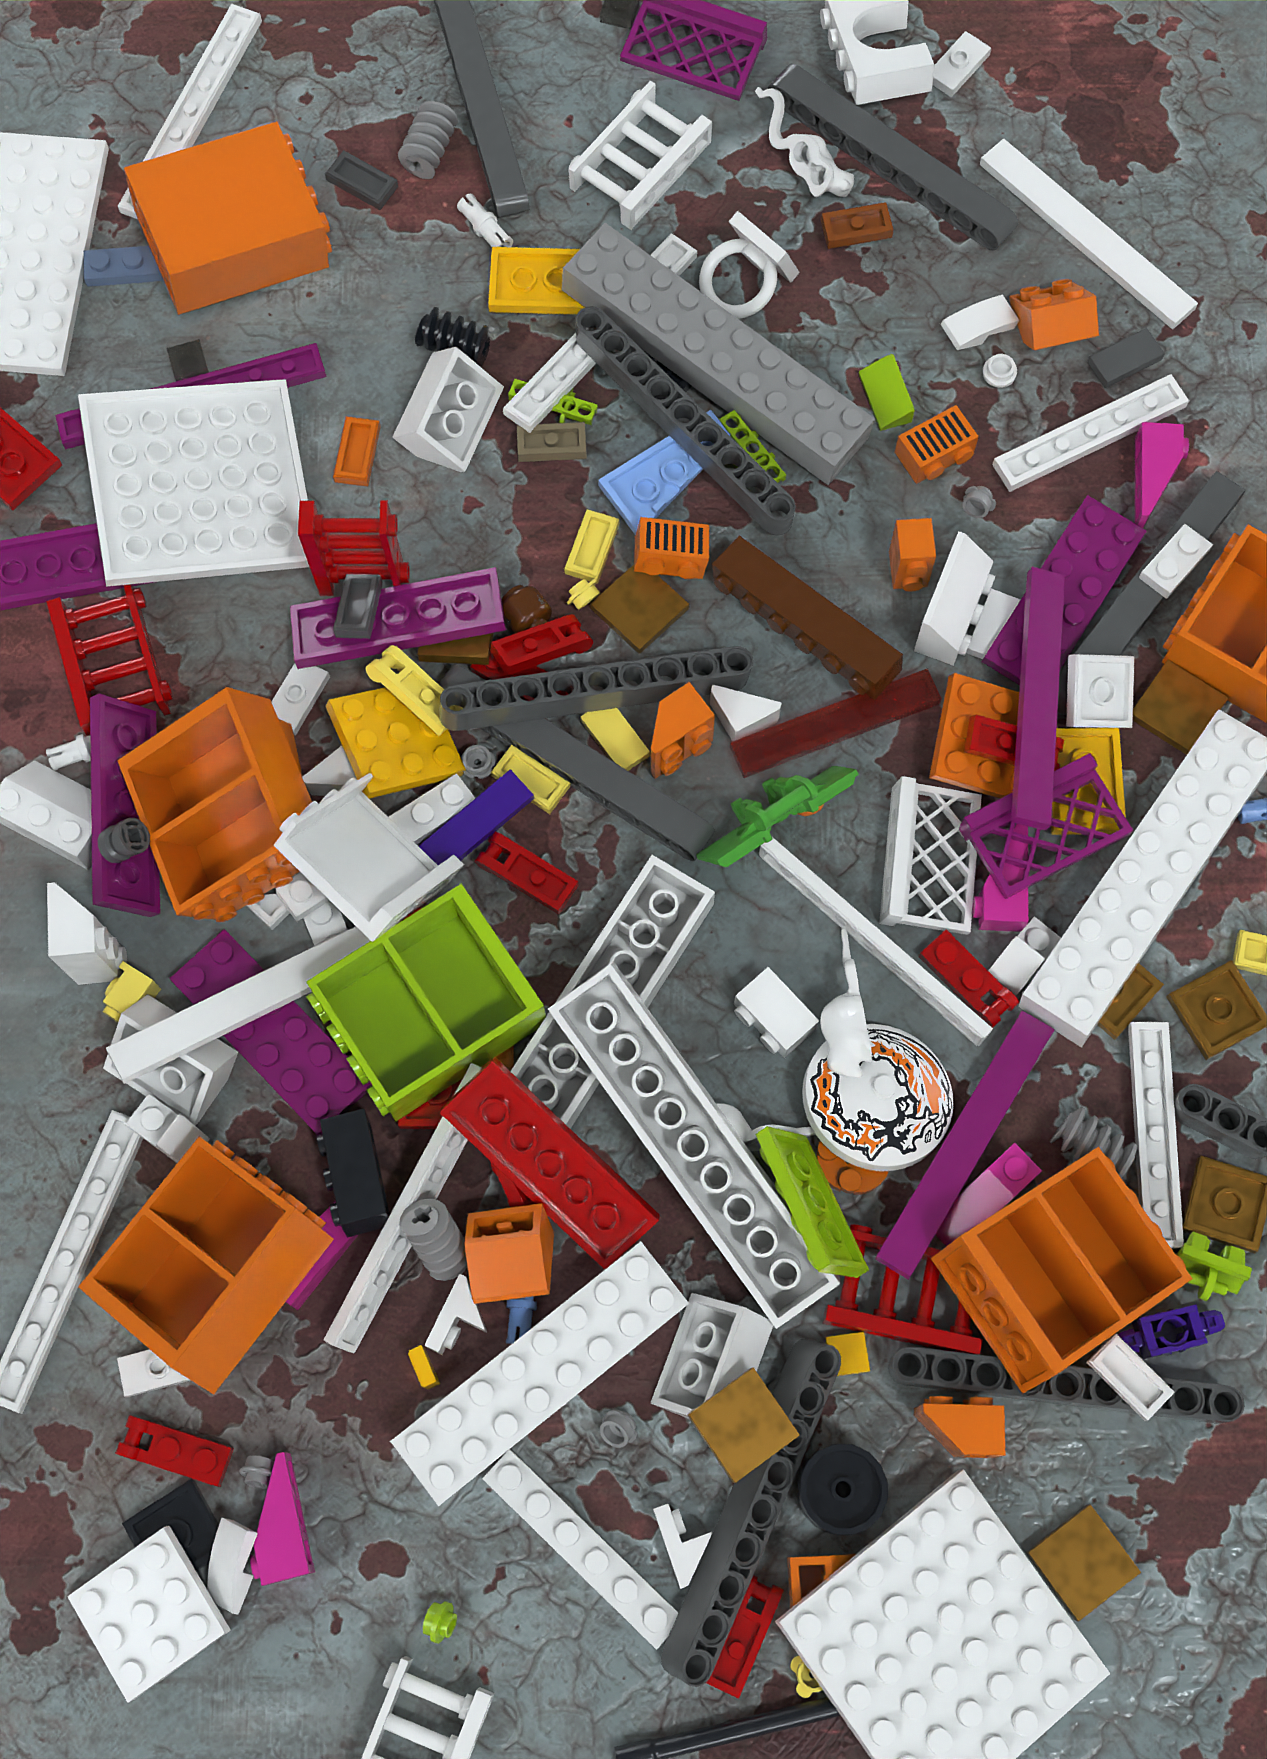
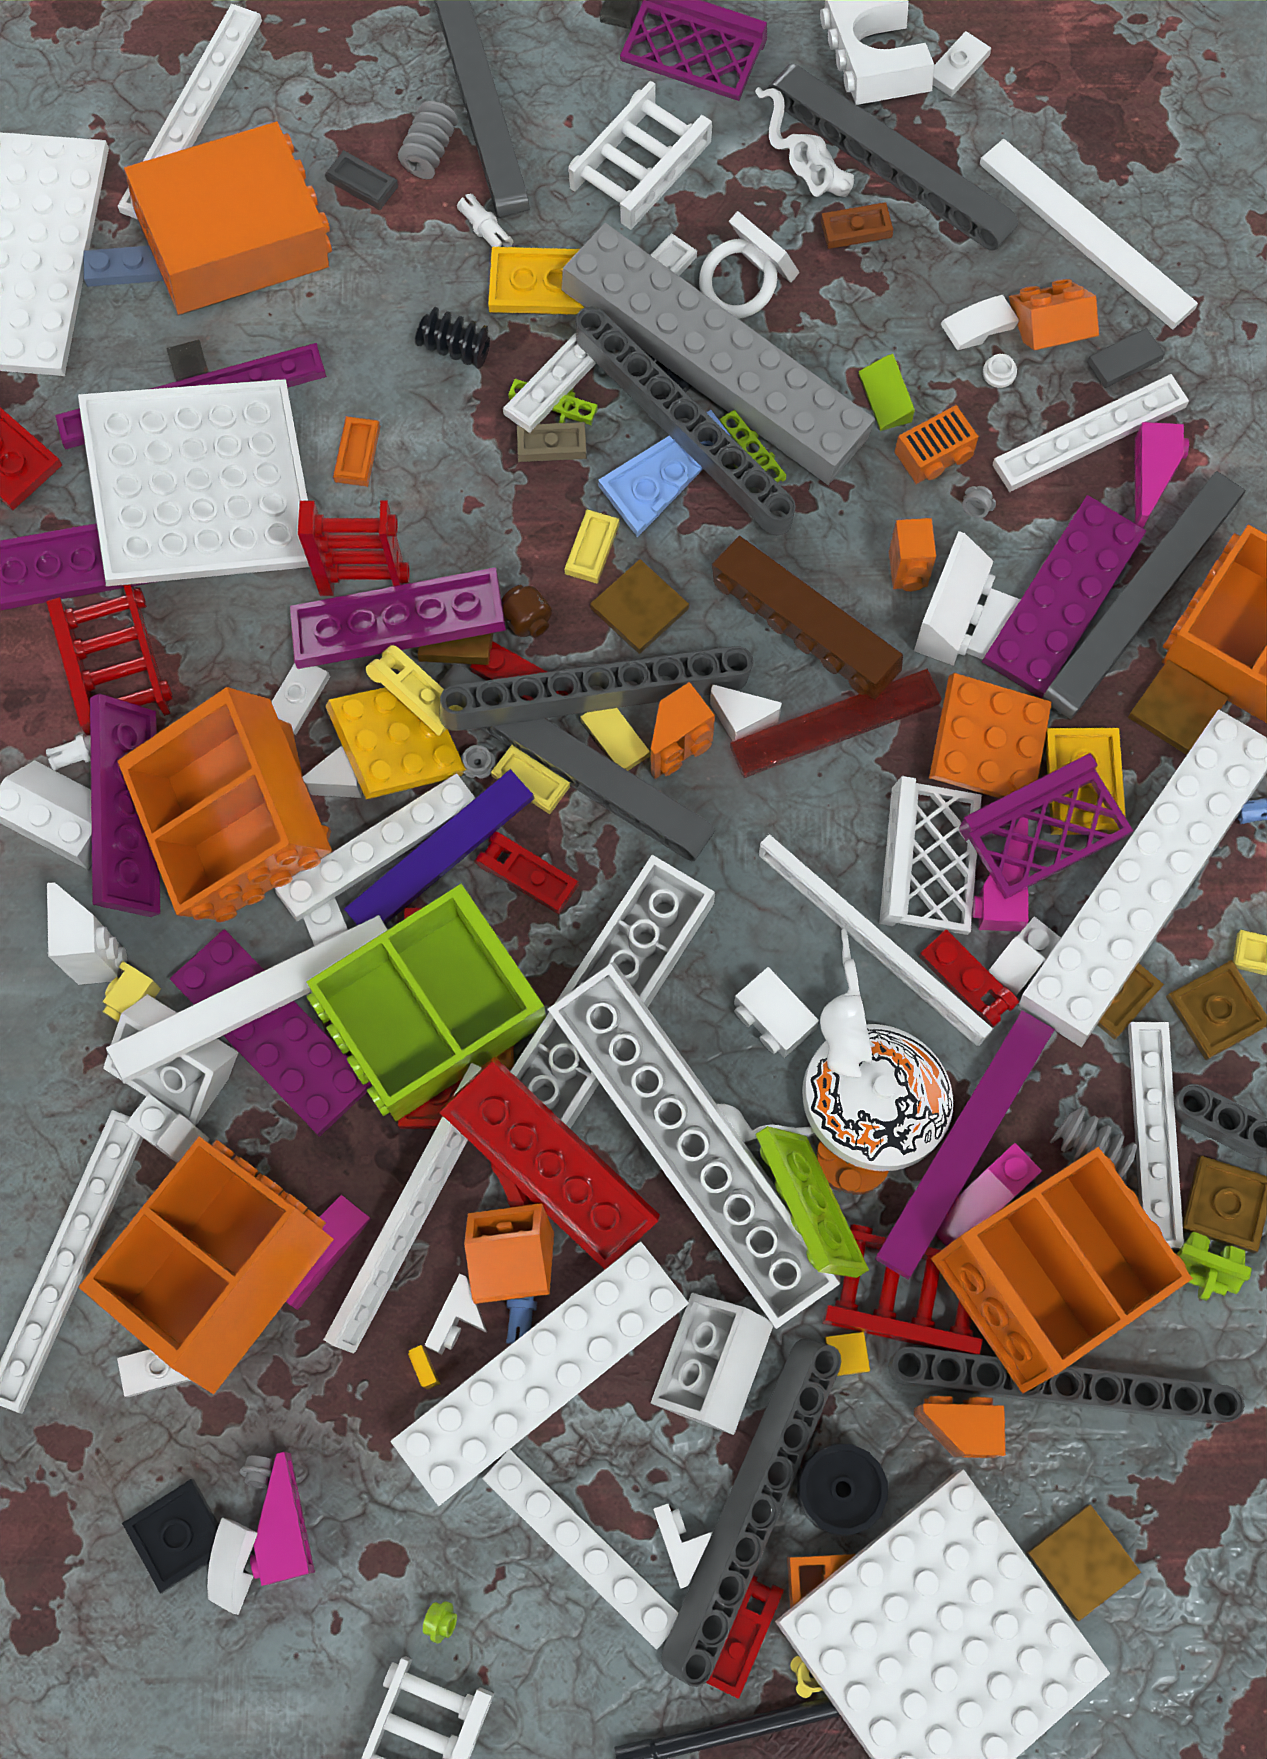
white plate [67,1526,231,1703] -> none
dark grey wheel [98,818,150,863] -> none
red plate [115,1415,234,1487] -> none
white tile [246,894,290,930] -> none
white panel [273,773,464,942] -> none
black brick [316,1109,390,1238] -> none
dark grey tile [333,574,383,639] -> none
white slope [392,347,504,472] -> none
light grey piece [399,1198,467,1281] -> none
red plate [490,614,593,676] -> none
light yellow plate [566,578,600,610] -> none
light grey plate [600,1409,637,1448] -> none
orange brick [634,517,709,579] -> none
pearl gold tile [687,1367,800,1483] -> none
bright green piece [696,766,859,867] -> none
red plate [964,714,1064,771] -> none
magenta tile [1011,566,1065,831] -> none
white tile [1066,654,1134,728] -> none
white tile [1086,1334,1175,1421] -> none
dark purple piece [1117,1304,1225,1360] -> none
white plate [1139,524,1213,599] -> none

